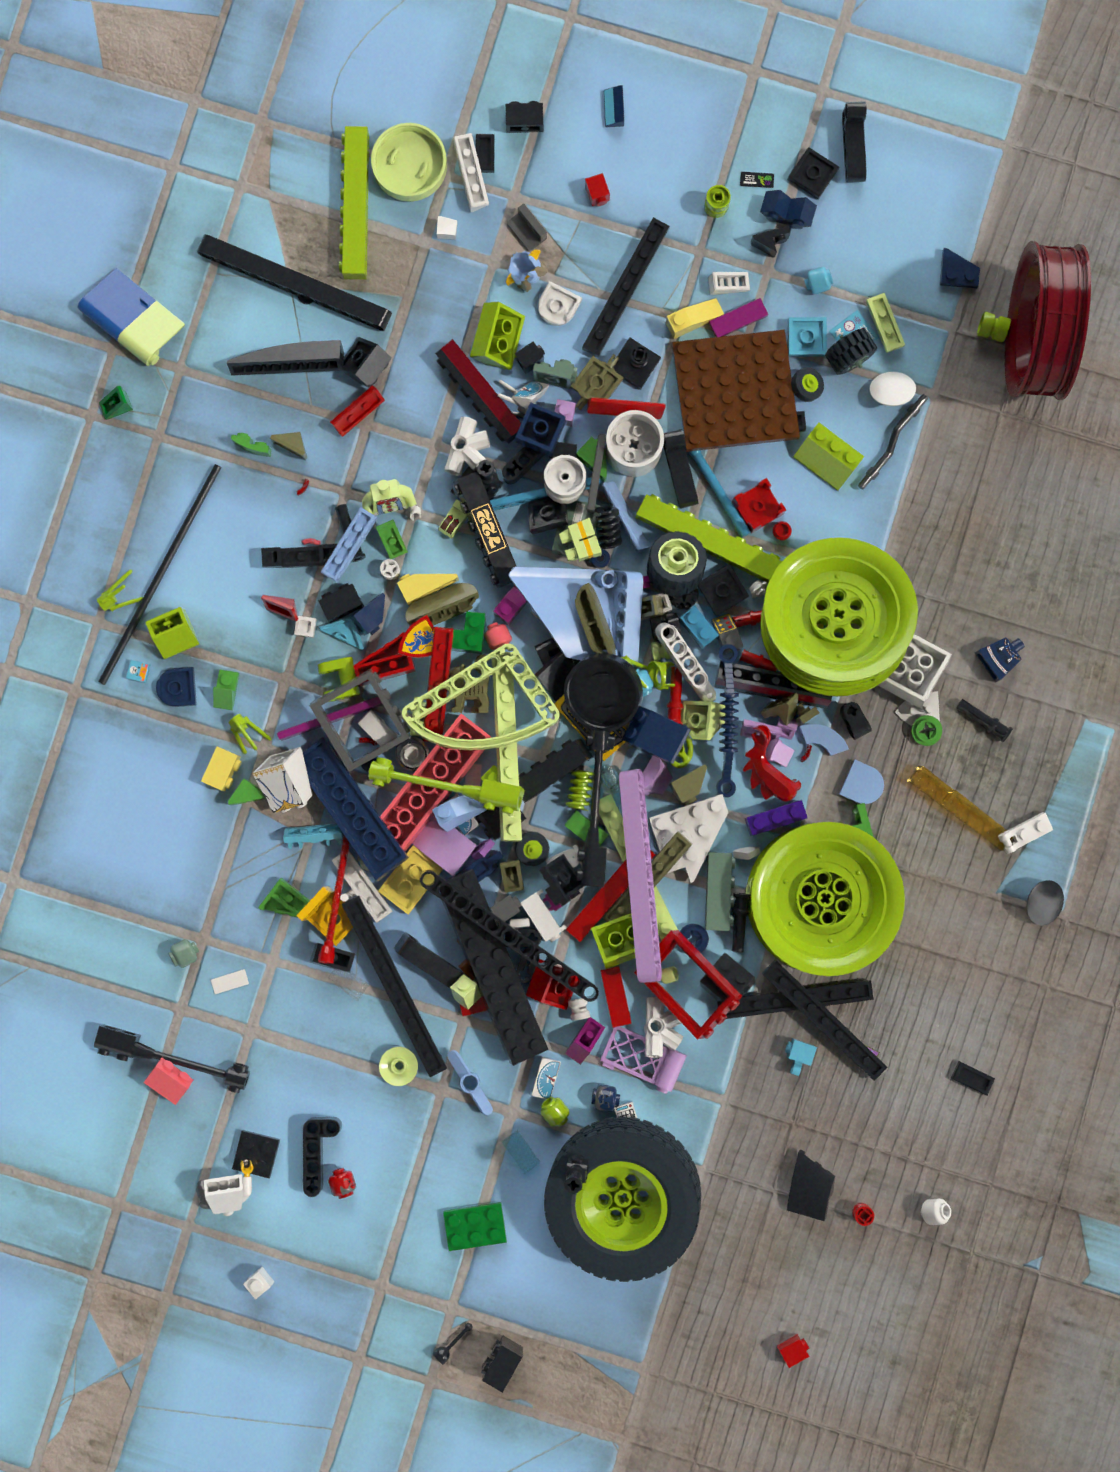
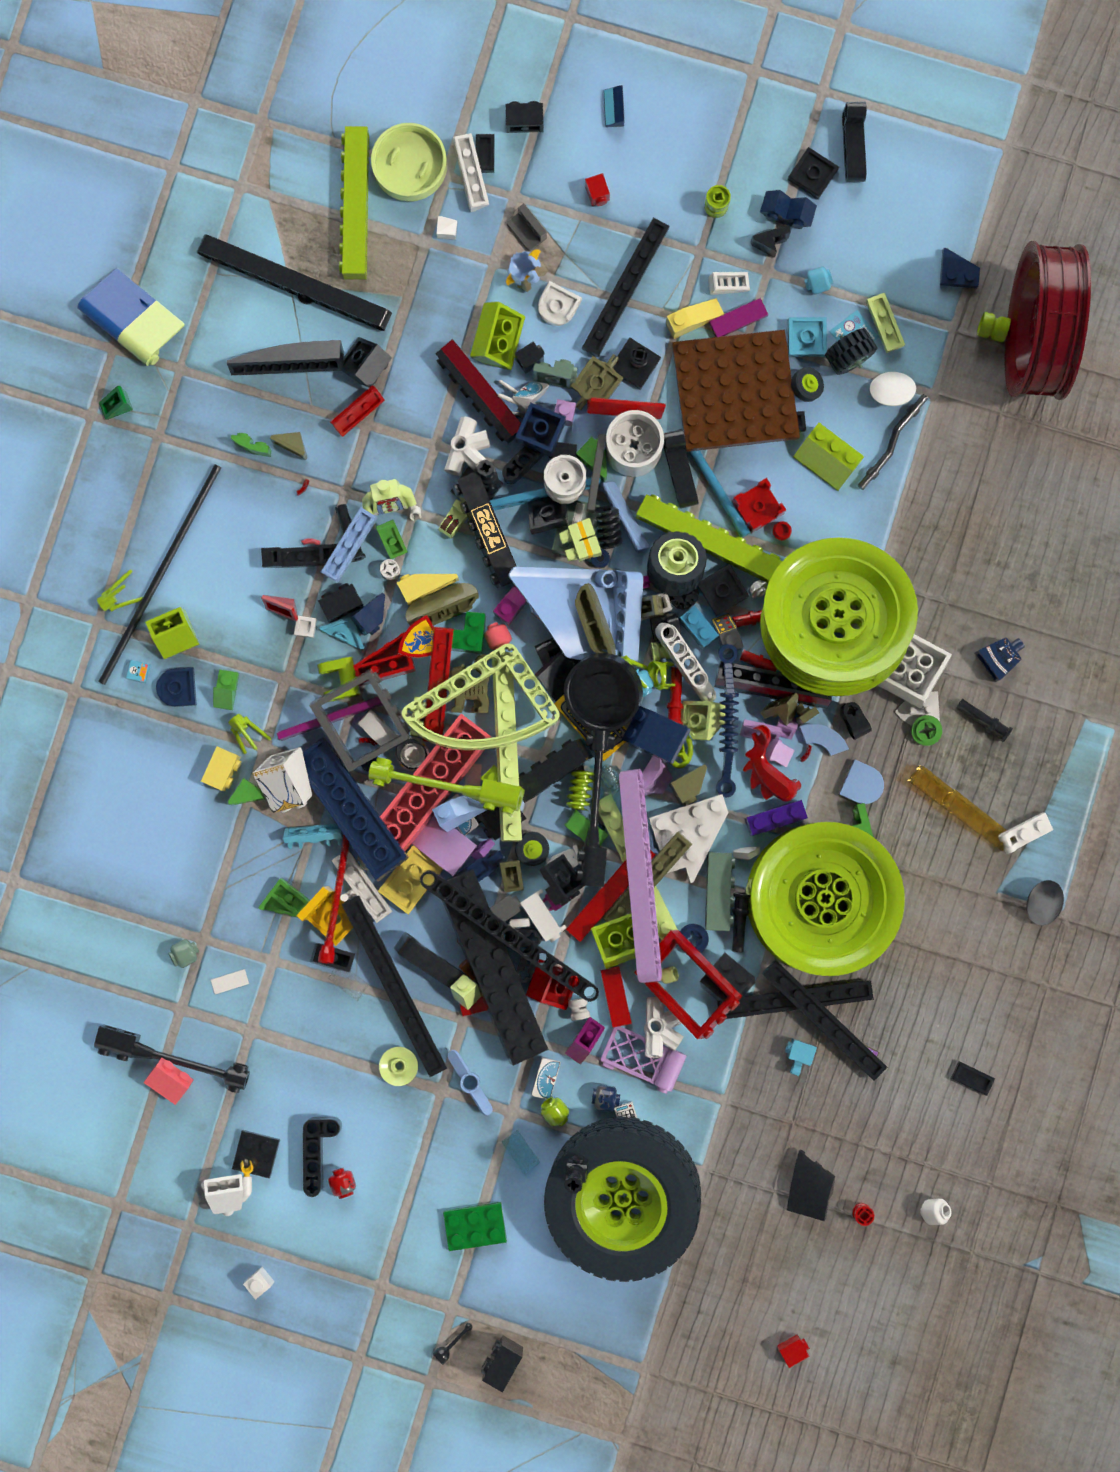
black sticker [740,172,774,188] -> none

